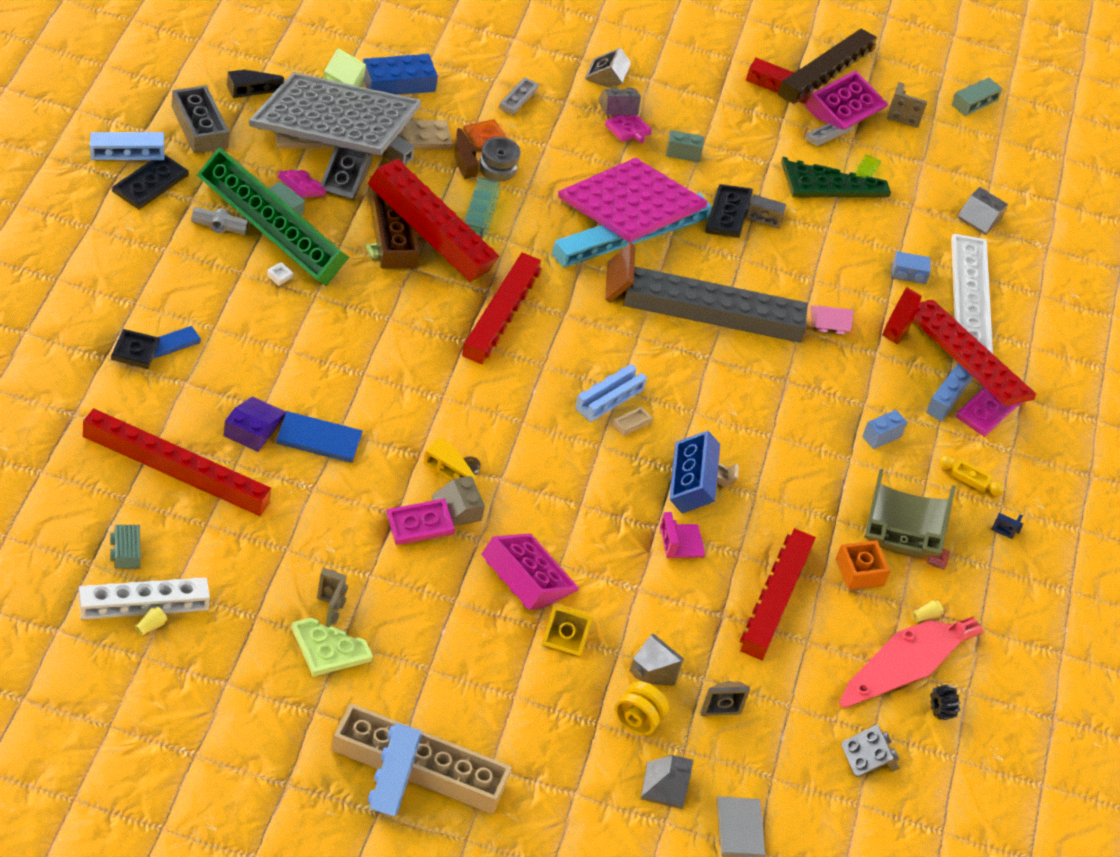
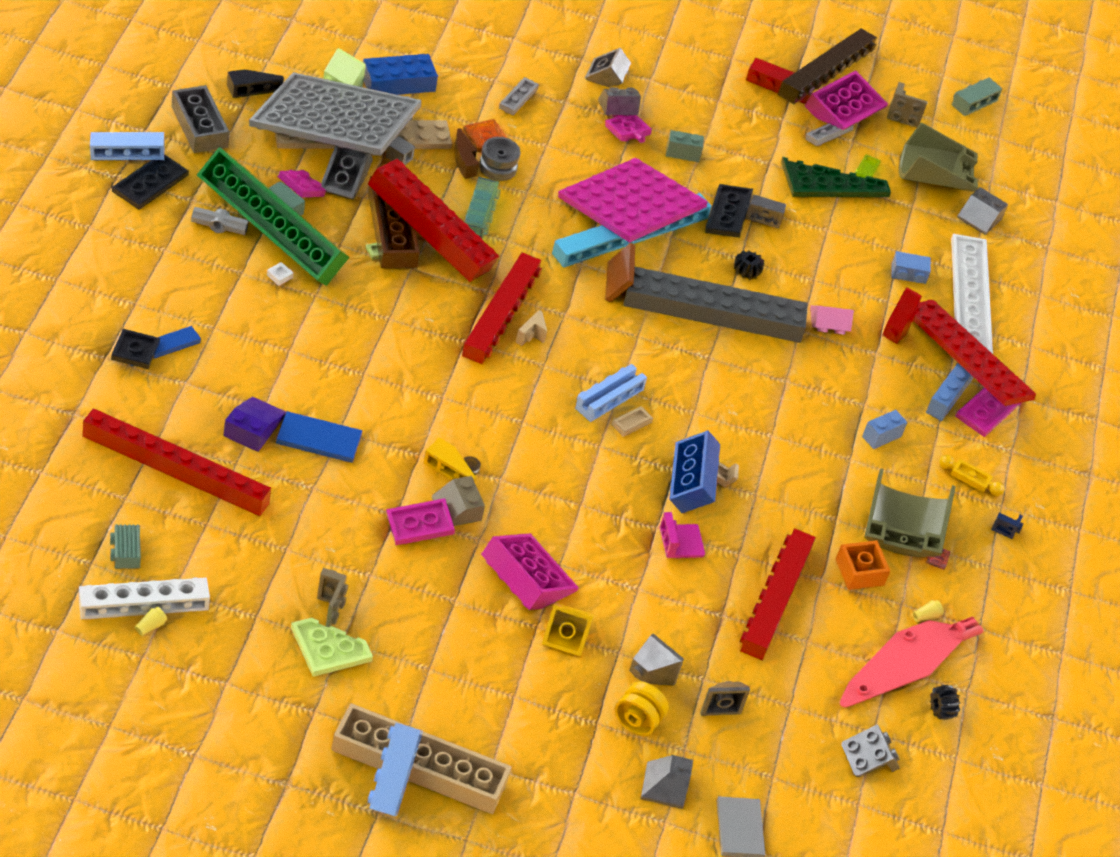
none -> tan slope [516,310,547,346]
none -> black gear [734,250,764,280]
none -> olive windscreen [898,123,978,192]

